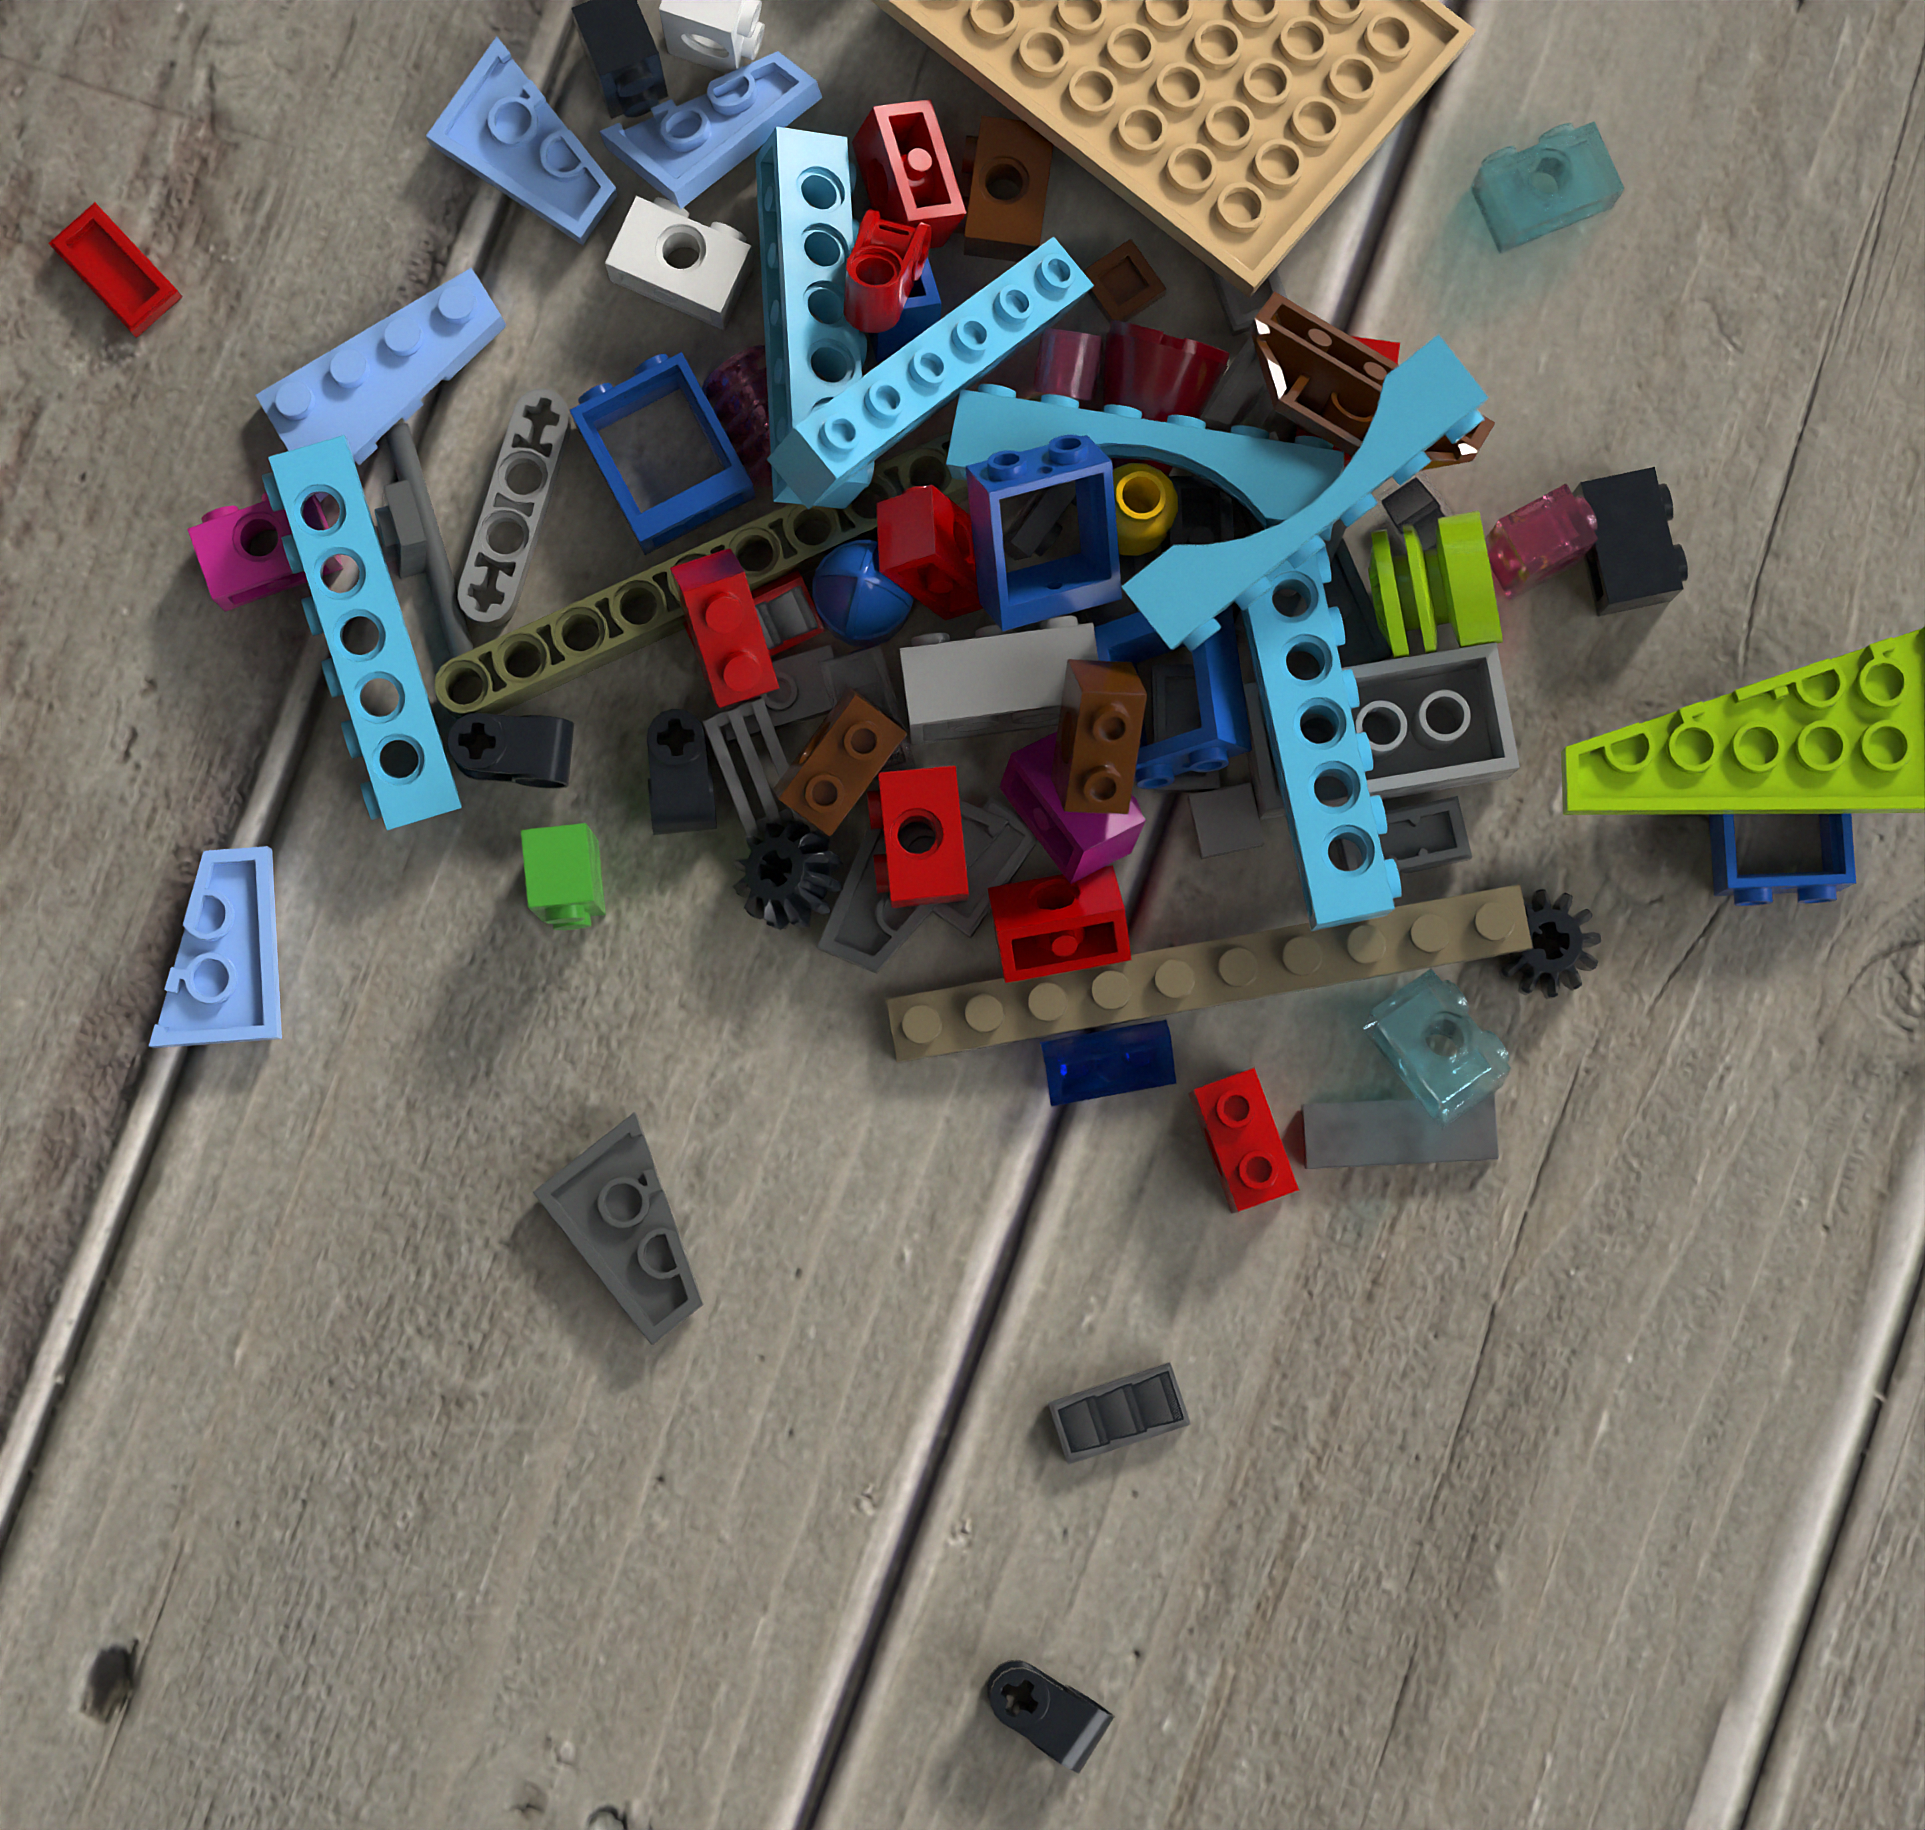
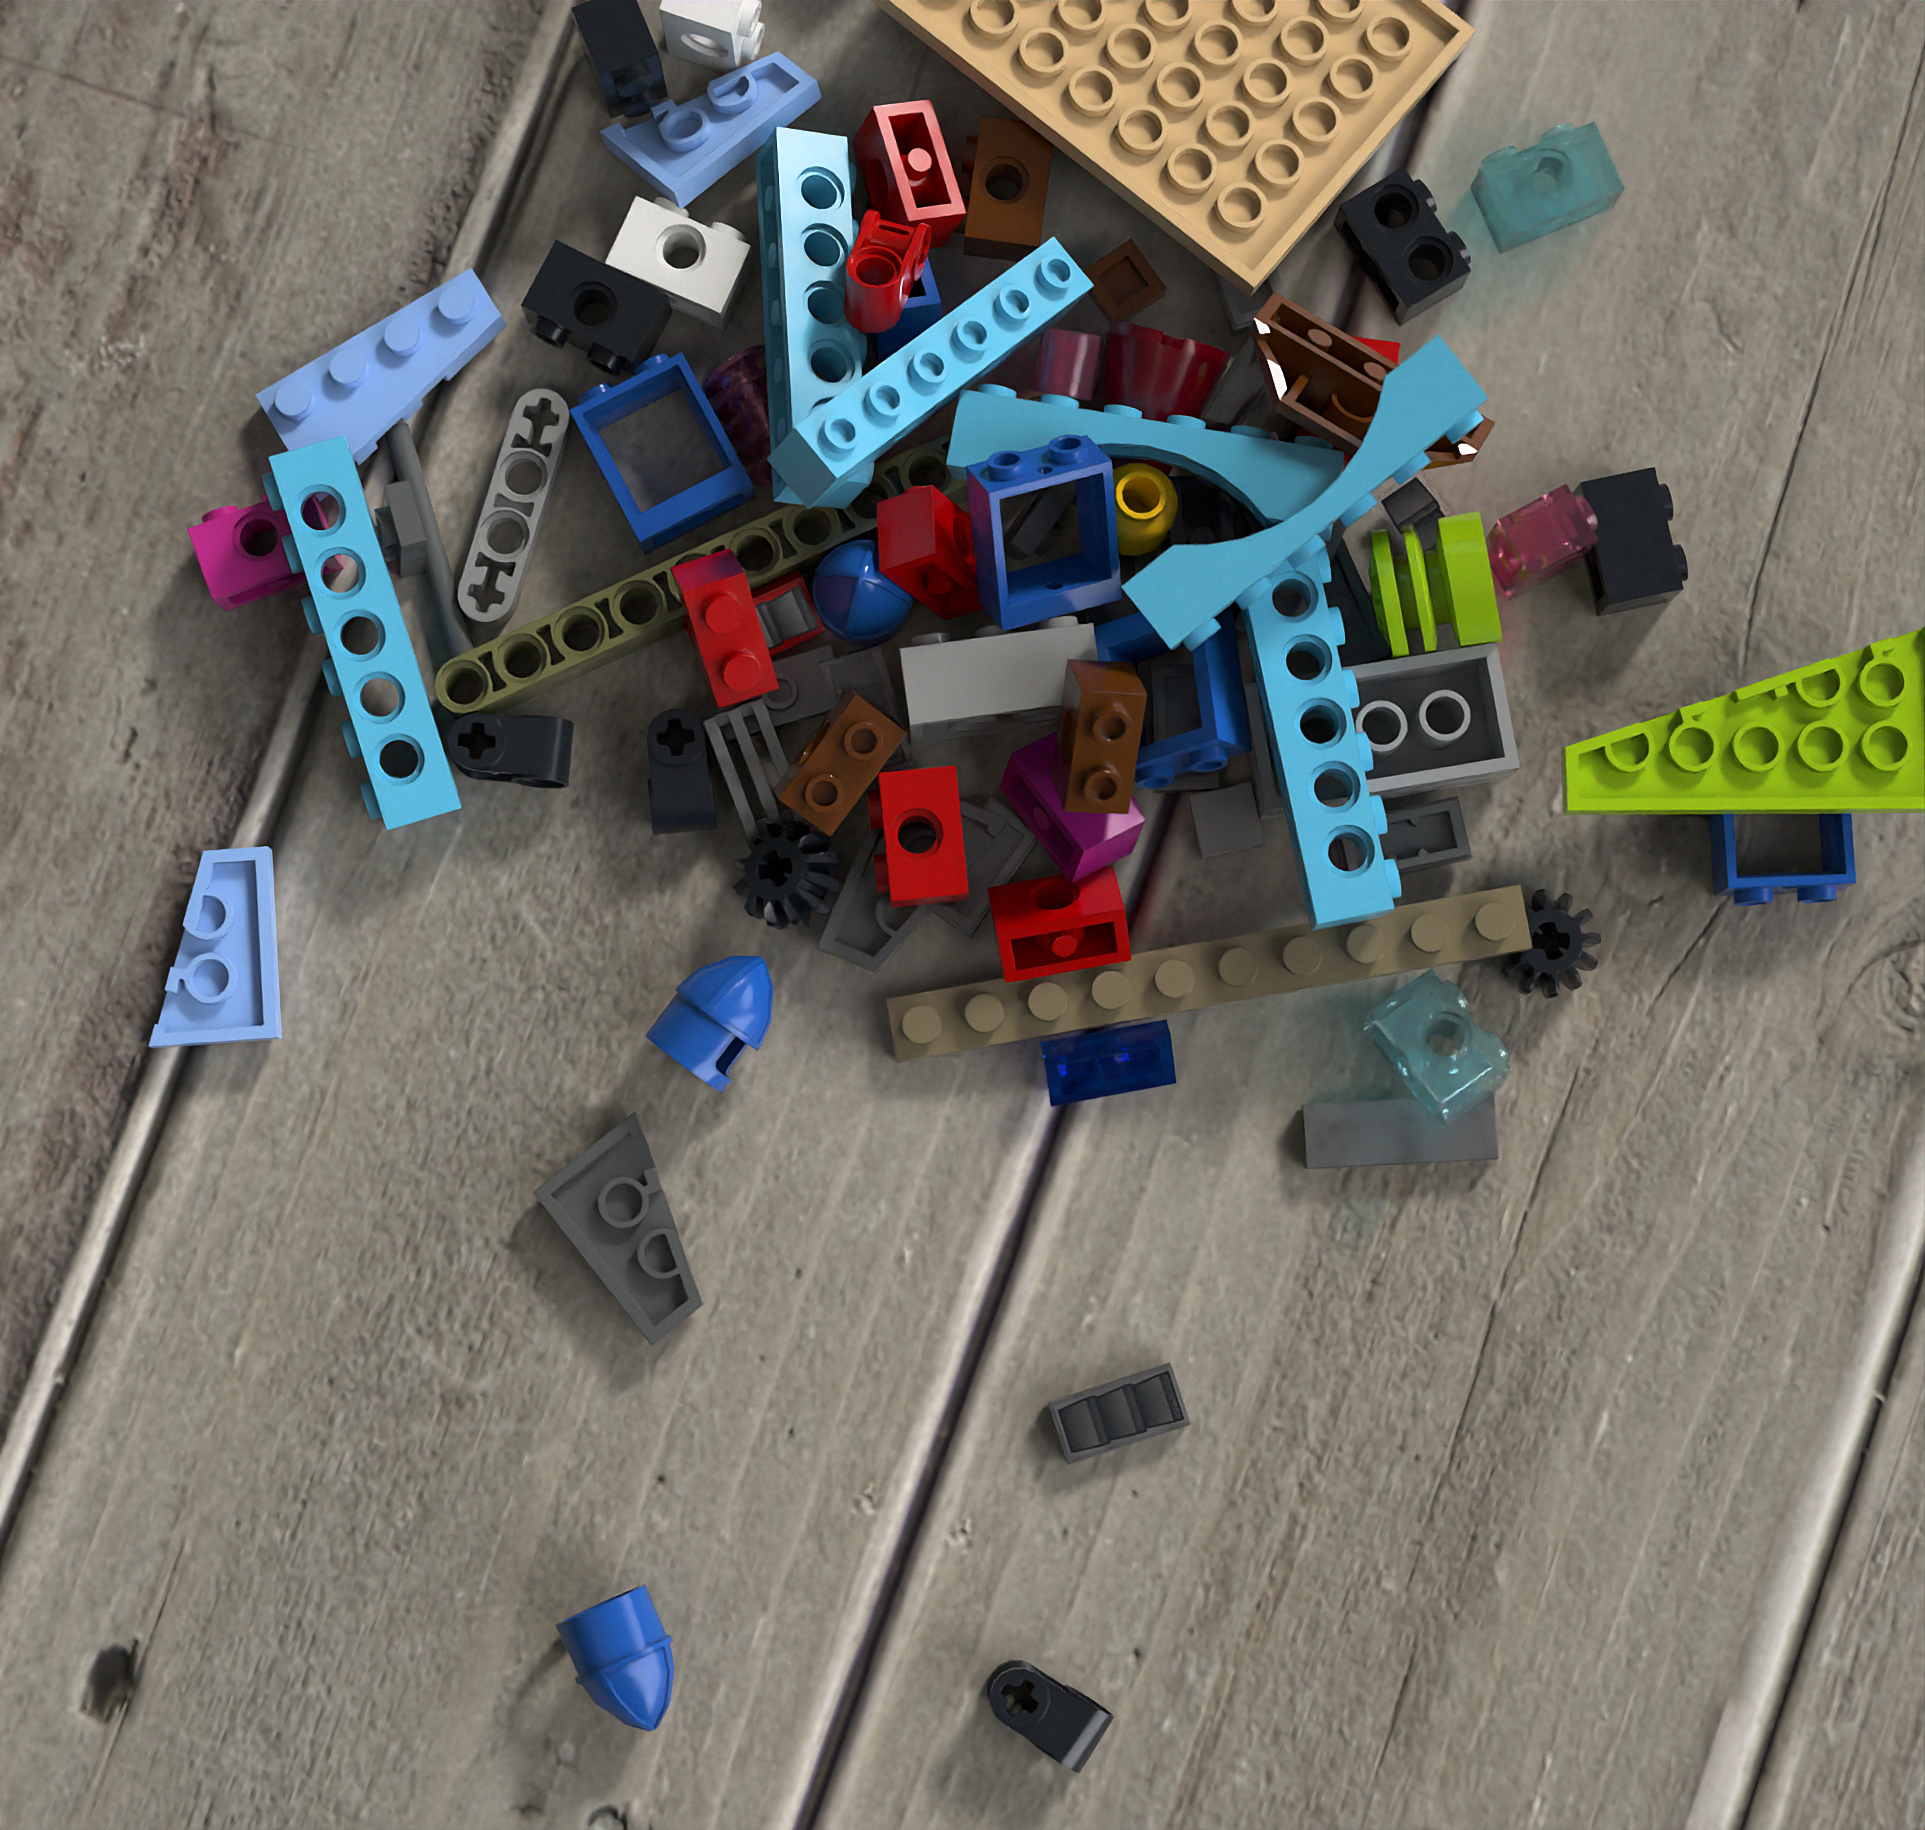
red tile [48,202,182,338] -> none
light blue wing [426,36,618,245] -> none
bright green brick [521,823,606,930] -> none
red brick [1188,1067,1299,1214] -> none
none -> black brick [521,240,673,377]
none -> blue helmet [556,1584,674,1732]
none -> blue helmet [645,956,774,1093]
none -> black brick [1333,166,1471,327]

